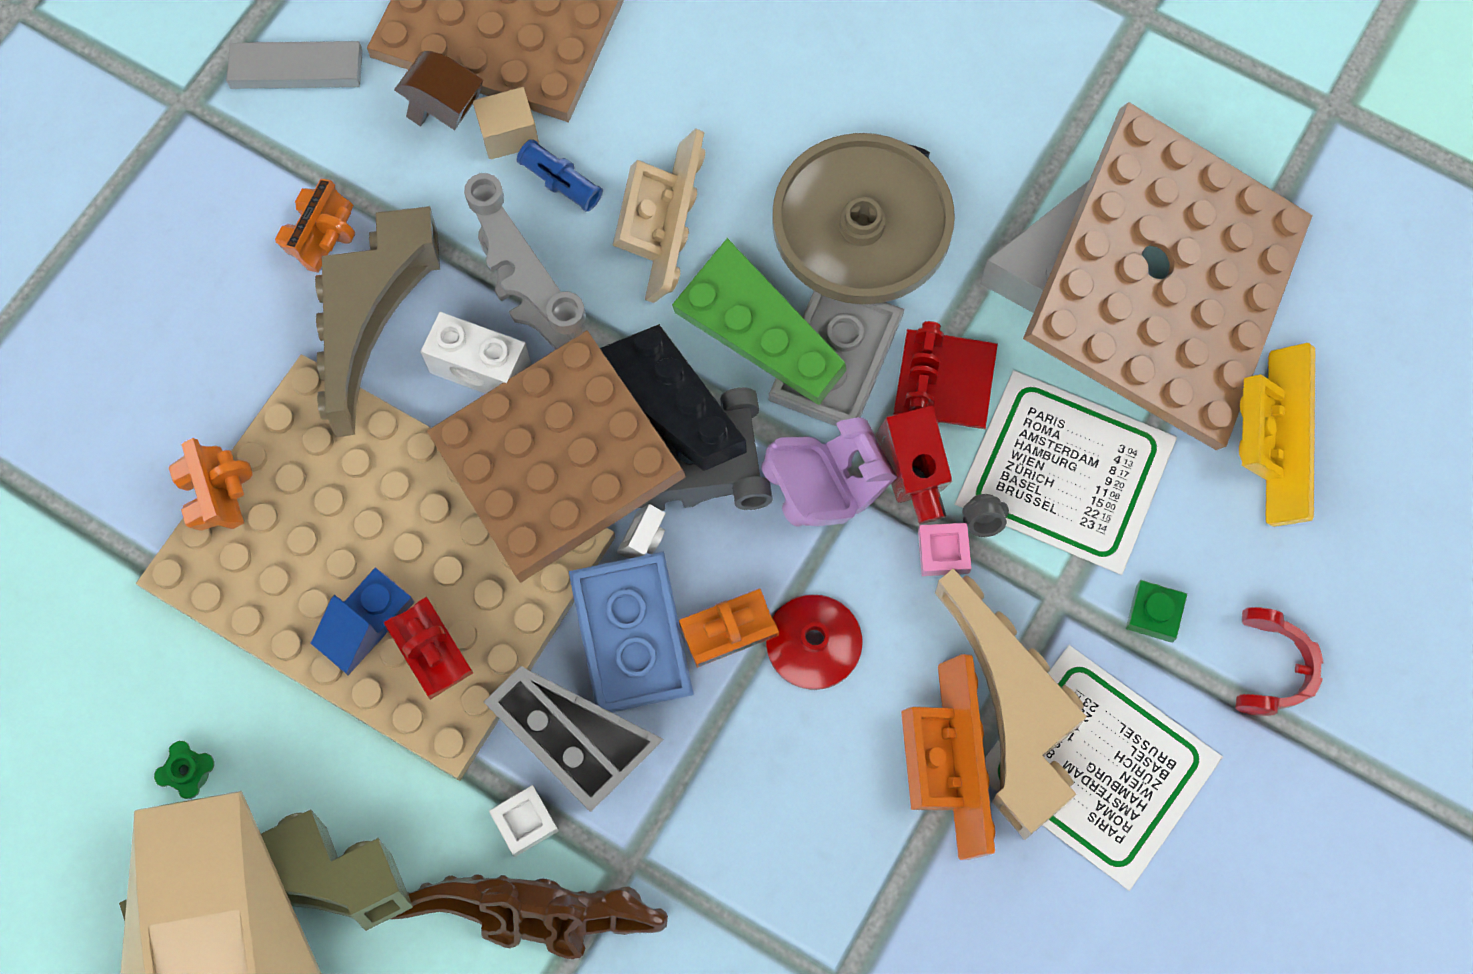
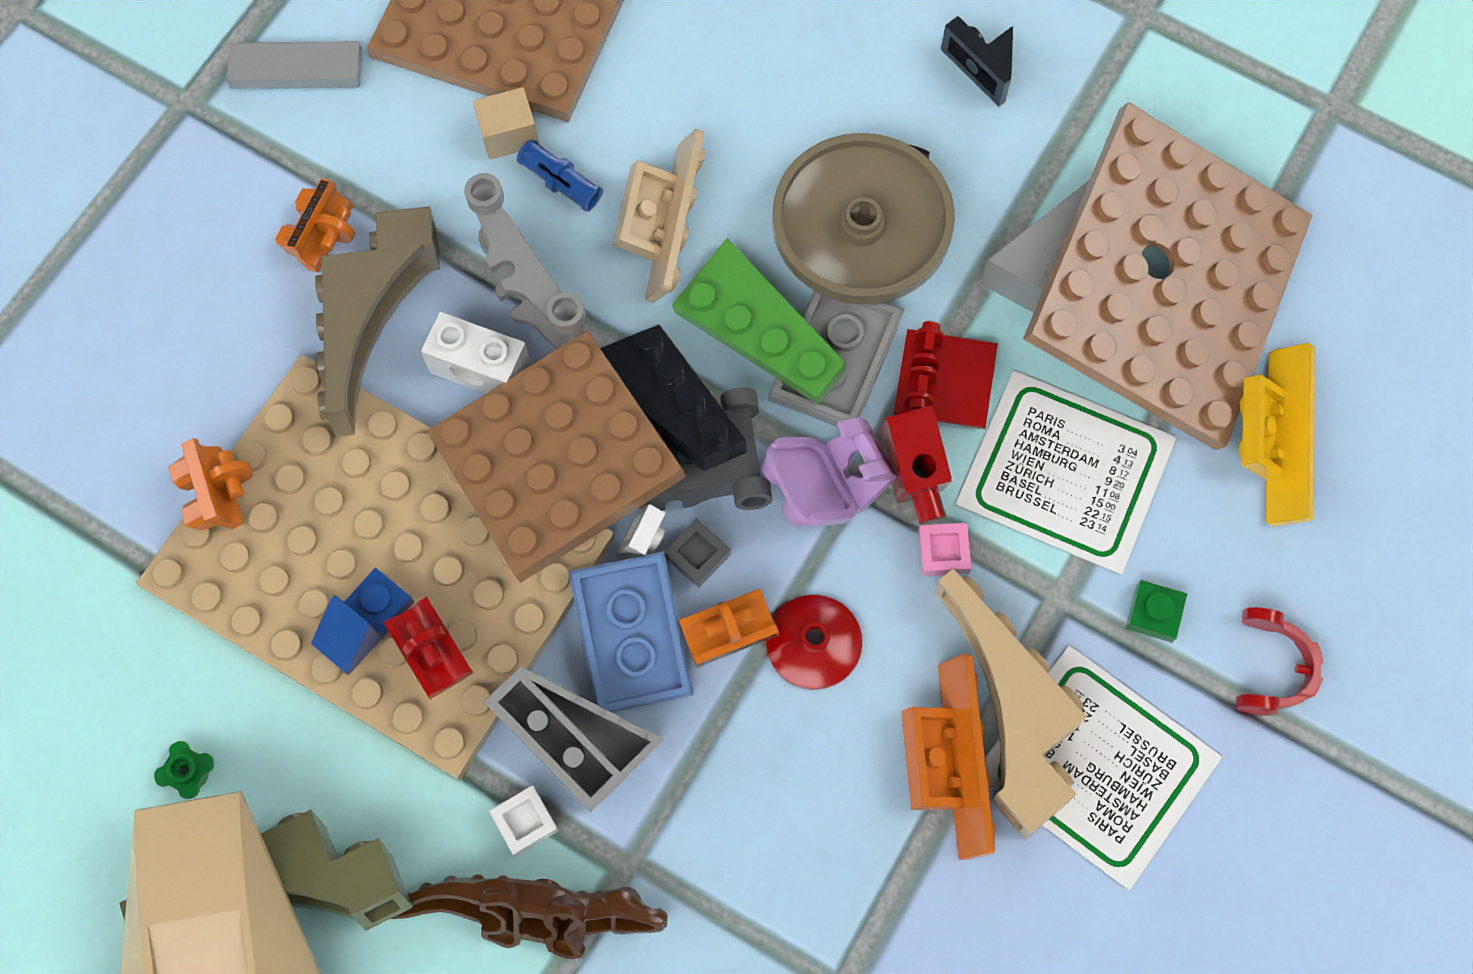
reddish brown brick [394,51,483,131] -> none
dark grey plate [962,494,1009,537] -> none
none -> dark grey plate [663,518,731,588]
none -> black slope [940,16,1013,107]

